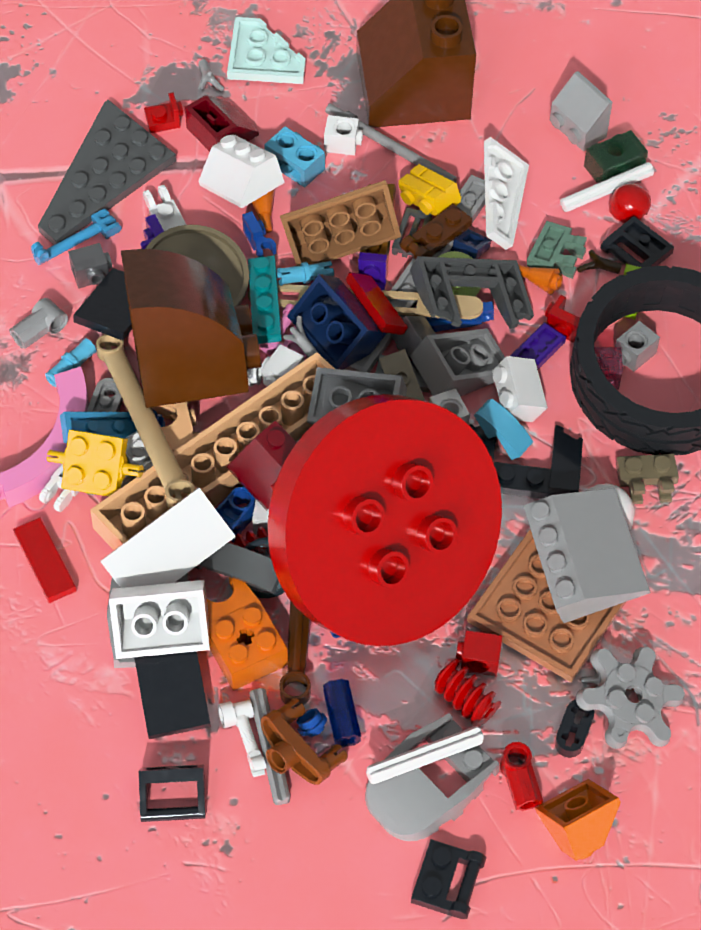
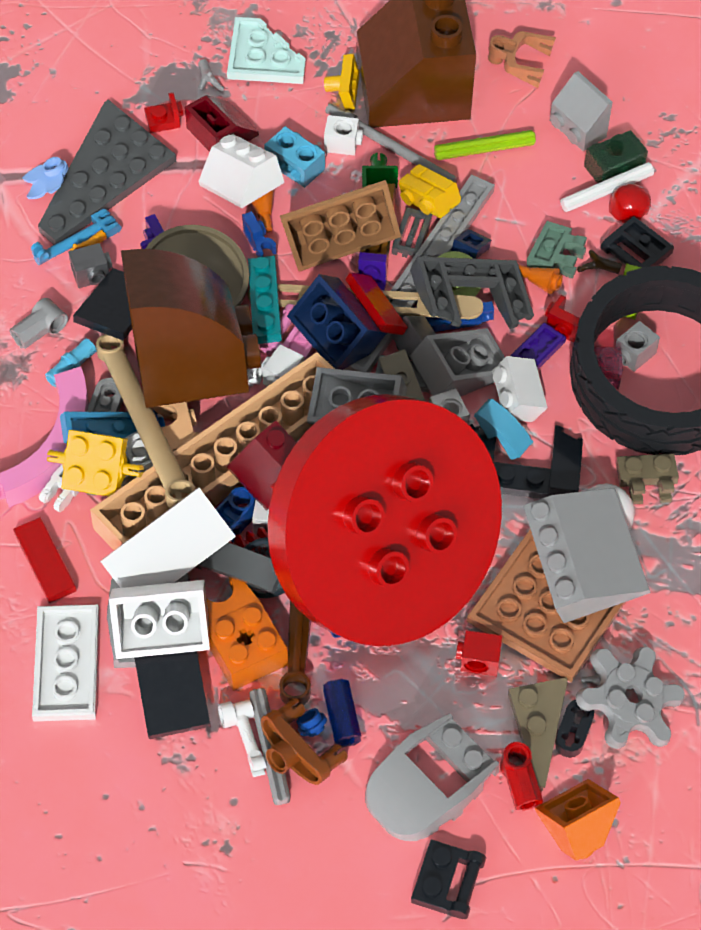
black tile [138,764,206,822] -> none
white hinge [143,185,187,231] -> none
medium azure pin [277,261,334,286] -> none
light grey bar [283,316,318,358] -> none
white axle [366,726,484,784] -> none
reddish brown plate [400,204,473,260] -> none
red piece [434,658,502,727] -> none
white wing [484,137,529,250] -> none
none -> light blue plate [22,157,68,199]
none -> white tile [32,604,99,722]
none -> light orange bar [70,230,107,251]
none -> yellow tile [324,54,360,110]
none -> green bracket [362,153,398,188]
none -> lime axle [434,130,536,160]
none -> nougat piece [488,31,556,88]
none -> dark tan wing [508,677,568,792]

